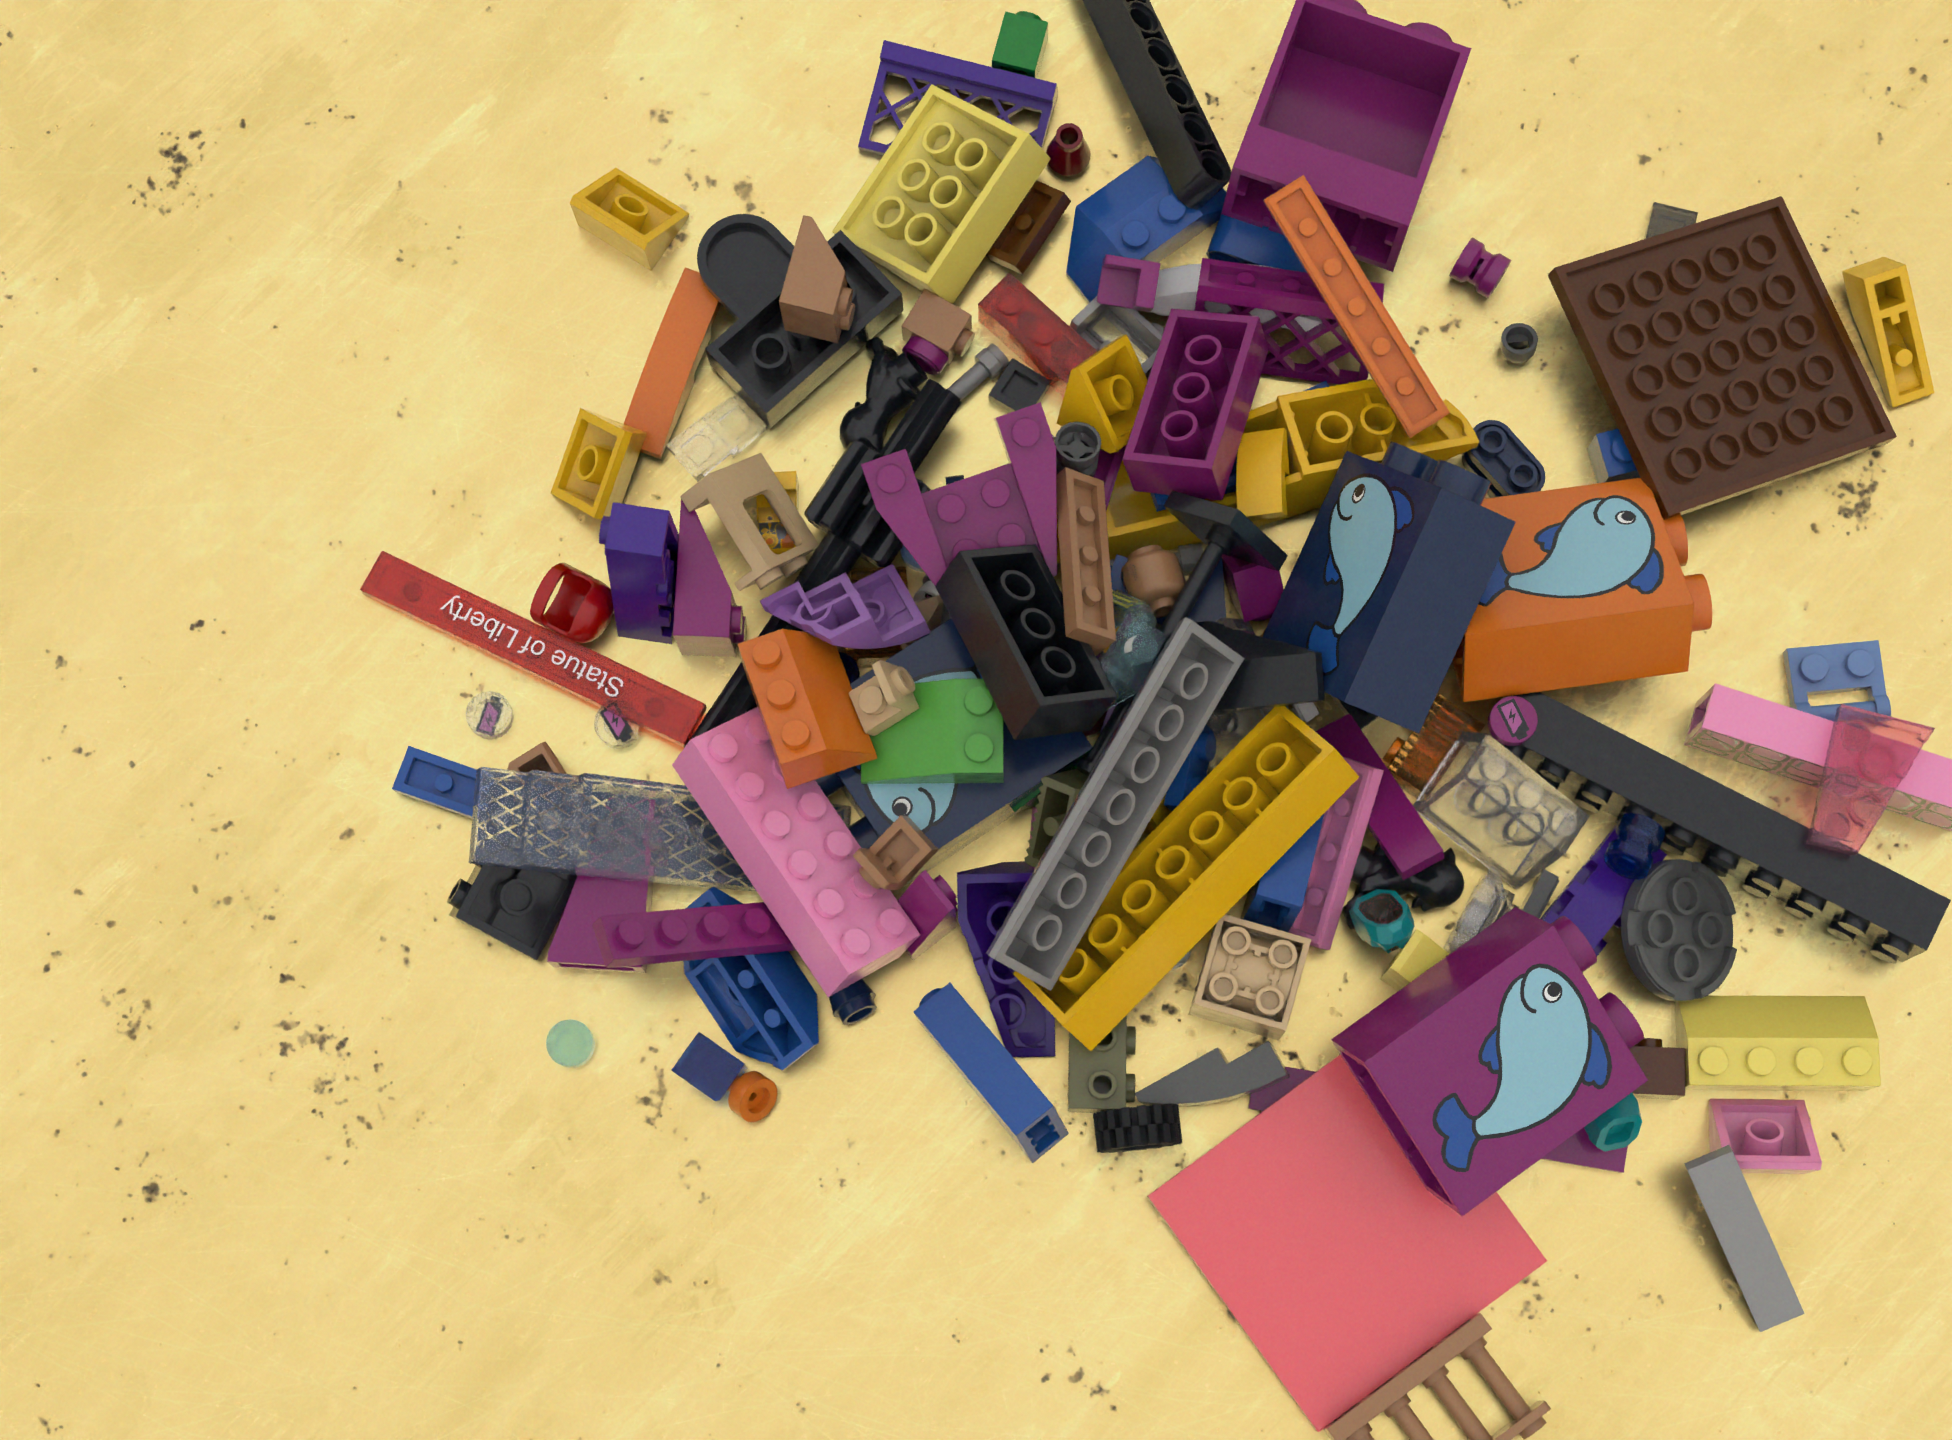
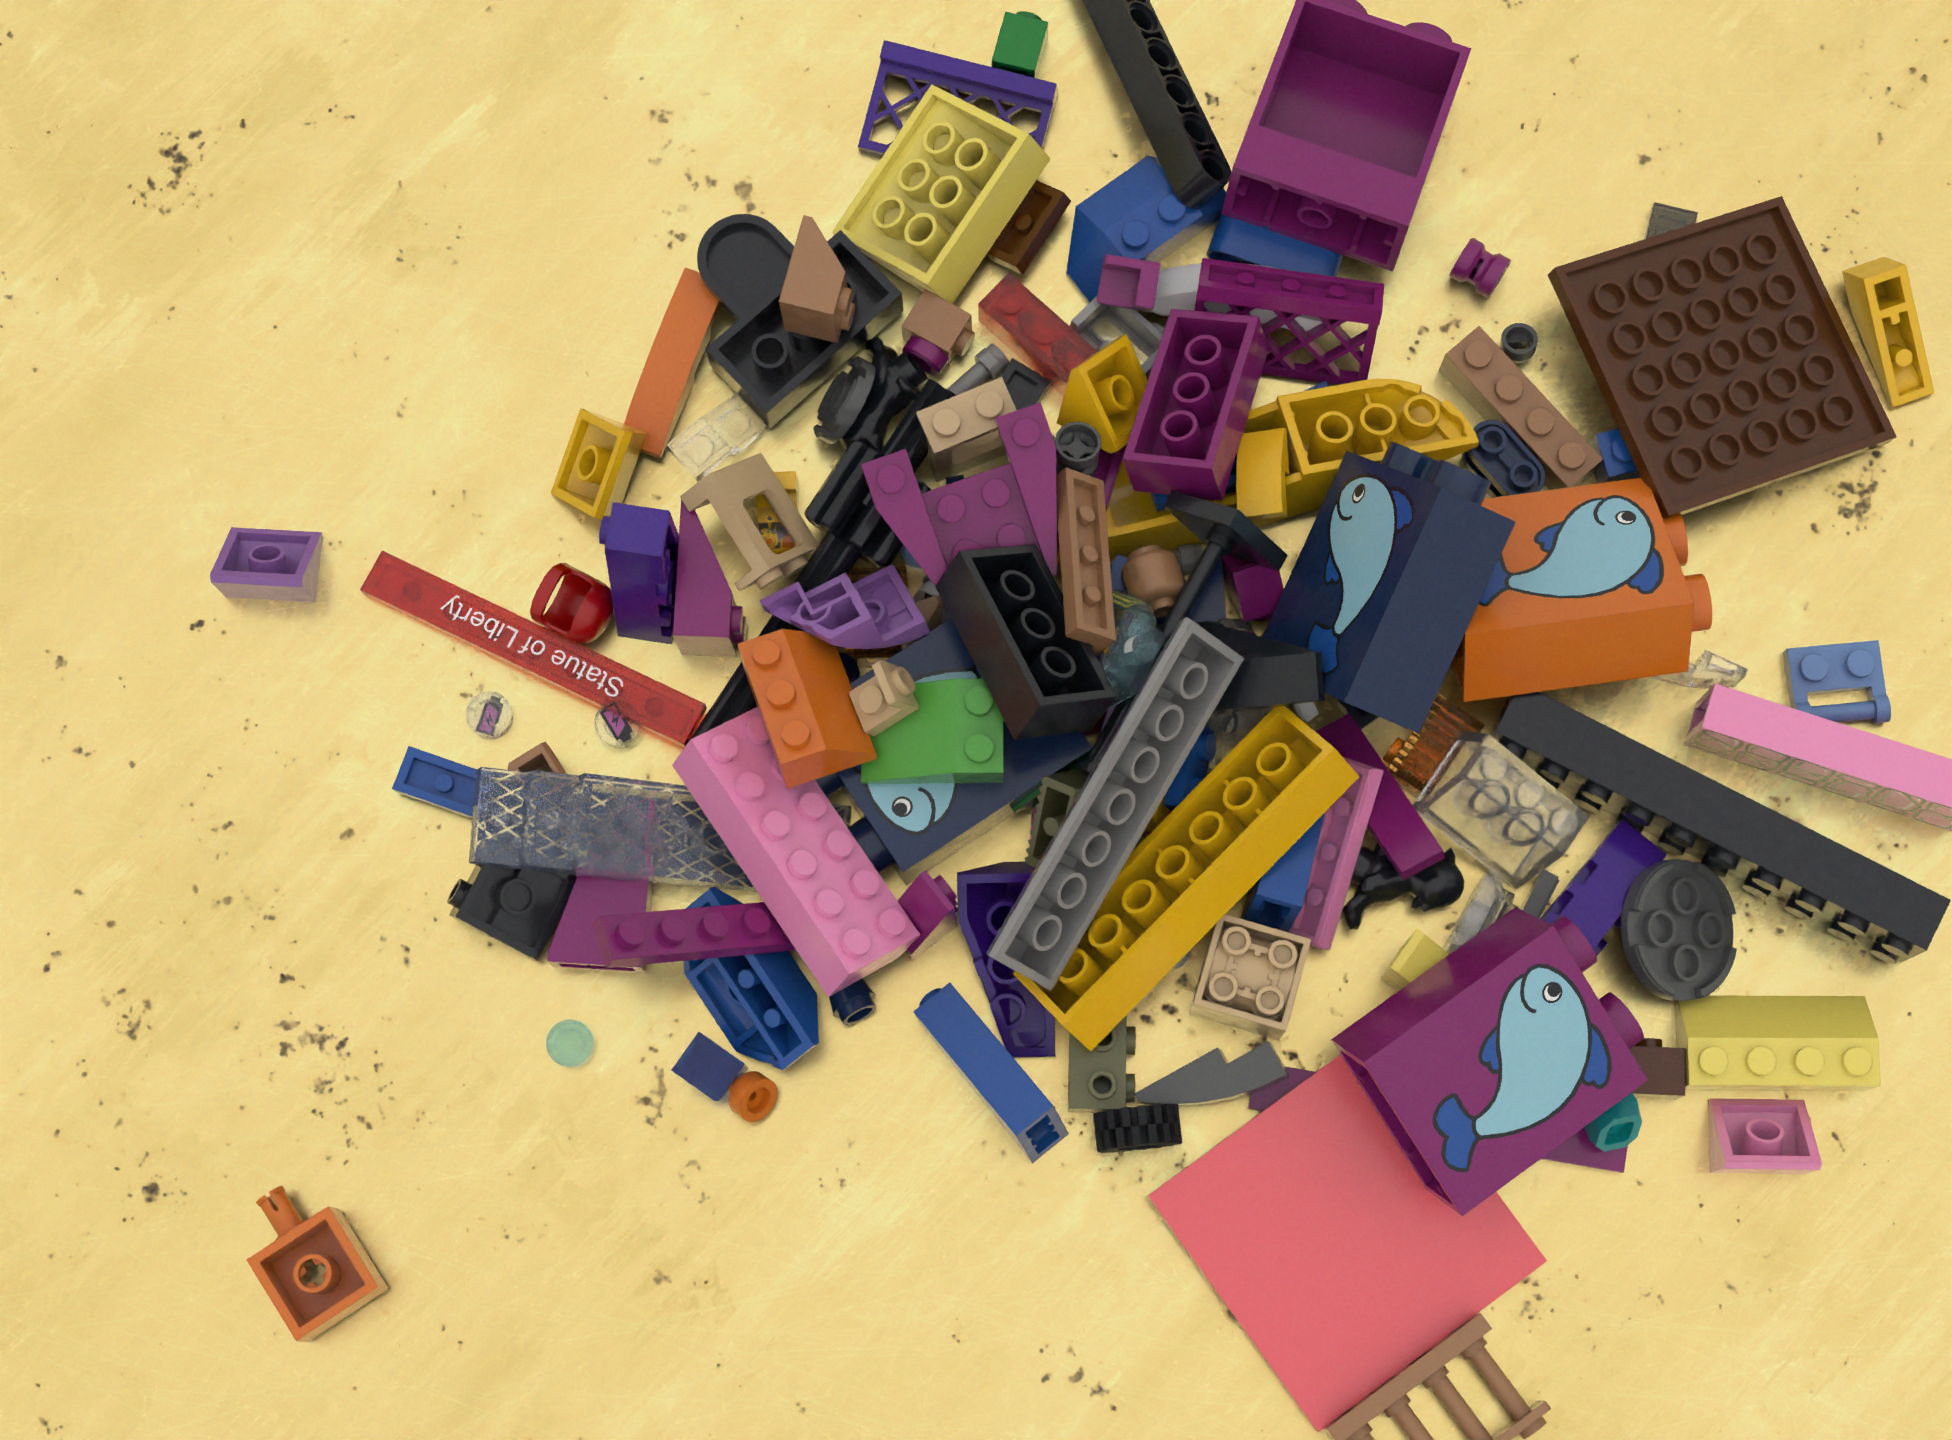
yellow slope [570,168,690,271] -> none
medium nougat bracket [853,815,938,890] -> none
dark red cone [1046,123,1091,176] -> none
orange tile [1263,175,1450,438] -> none
teal rock [1349,889,1415,954] -> none
magenta tile [1488,696,1538,746] -> none
clear blue wheel [1604,813,1665,880] -> none
light grey tile [1684,1145,1805,1332] -> none
clear pink wing [1807,704,1935,856] -> none
none -> medium lavender slope [210,527,322,602]
none -> orange brick [246,1186,389,1342]
none -> dark grey tile [813,356,875,444]
none -> tan window [916,377,1017,483]
none -> medium nougat brick [1439,326,1603,490]
none -> clear slope [1651,650,1748,689]

